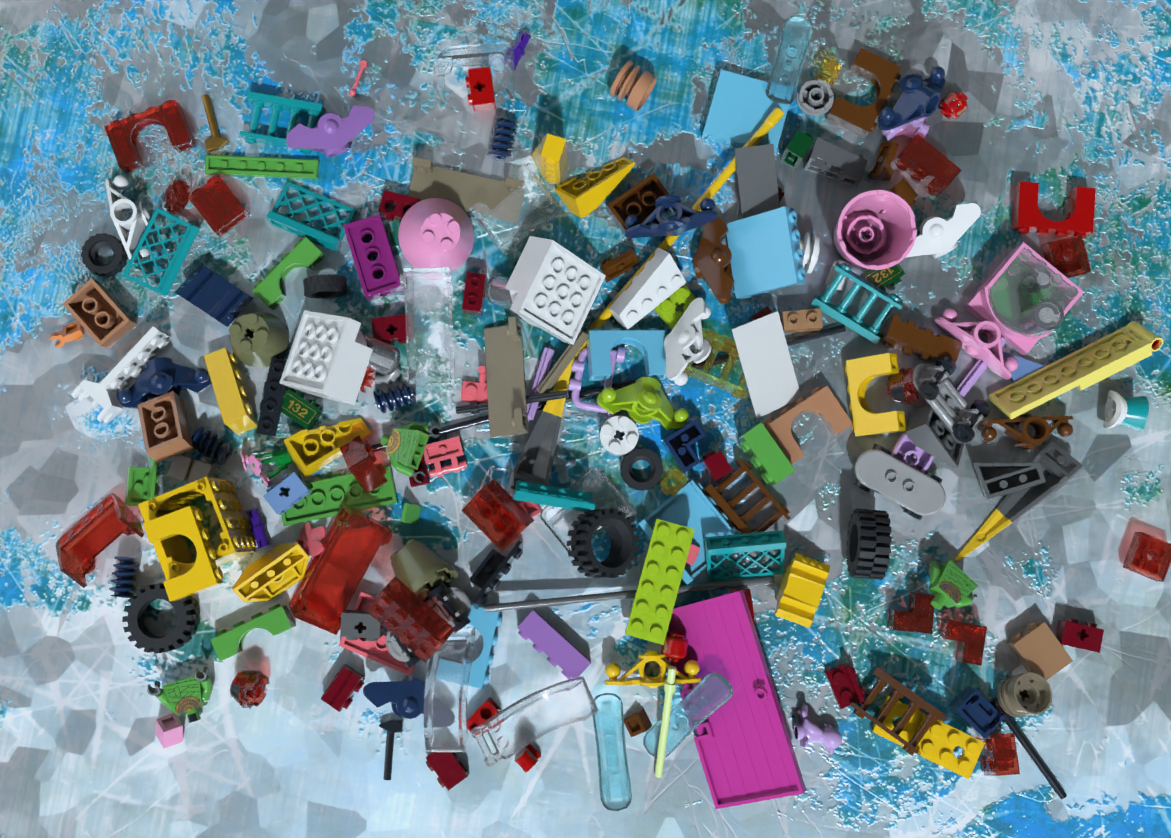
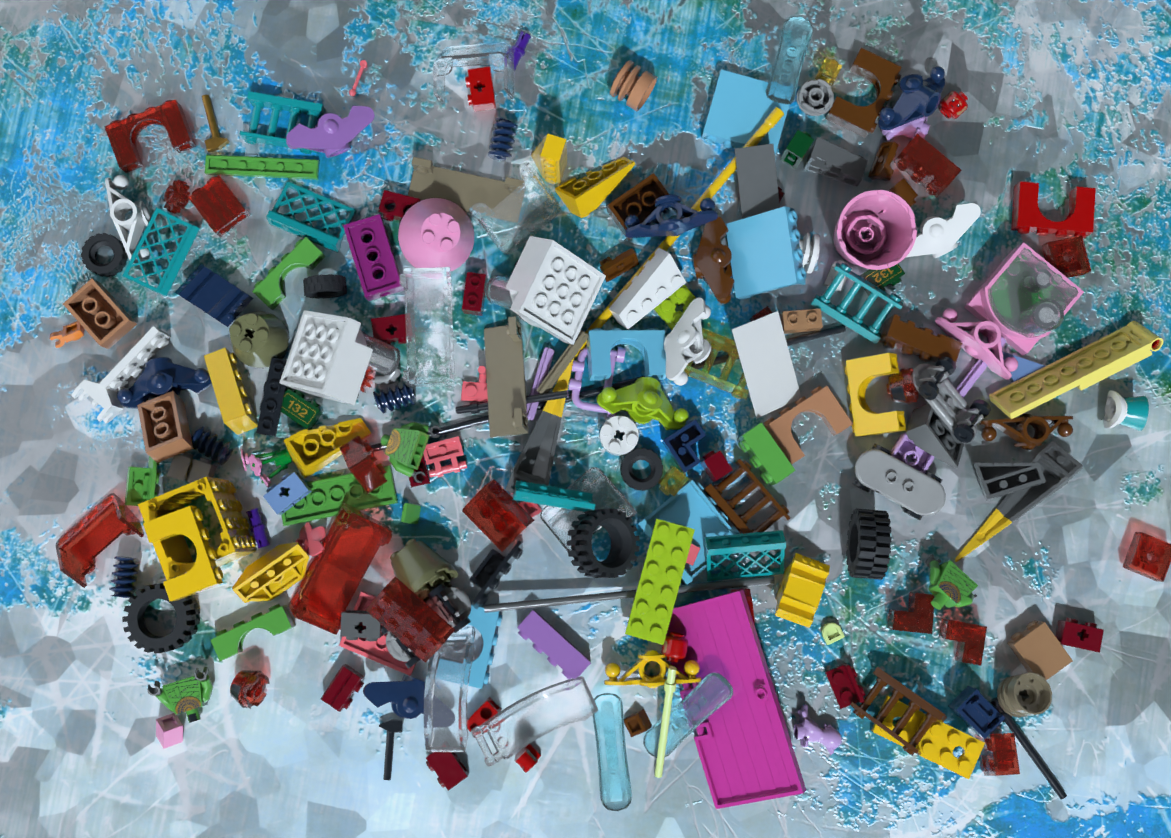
none -> yellowish green tile [821,622,845,645]

